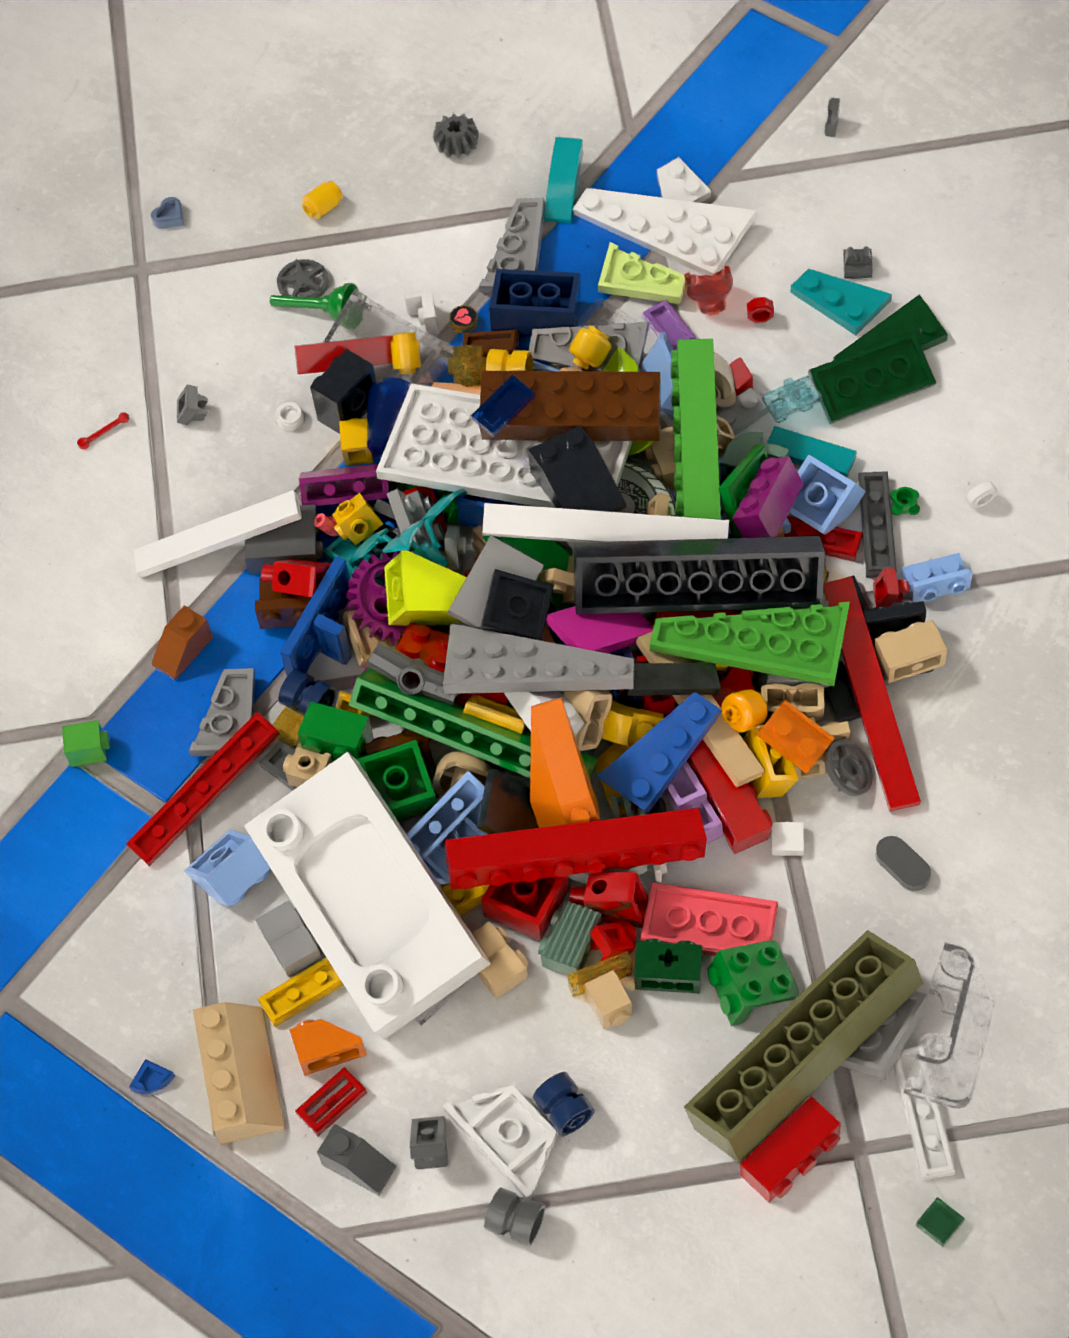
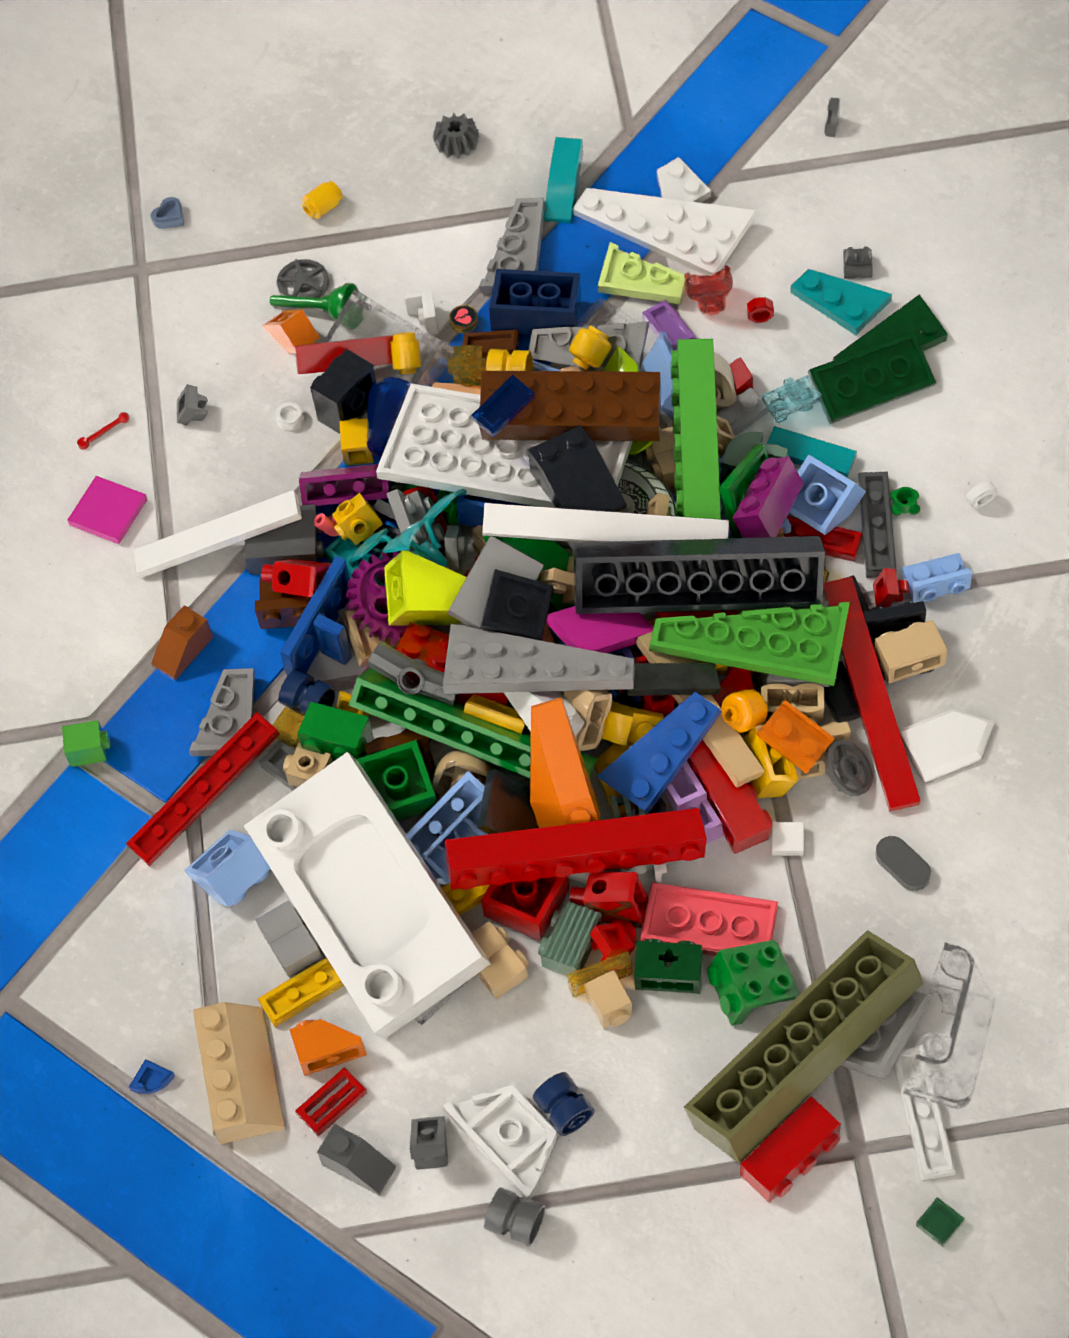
none -> dark pink tile [67,476,148,544]
none -> orange slope [262,309,320,353]
none -> white tile [899,708,995,783]

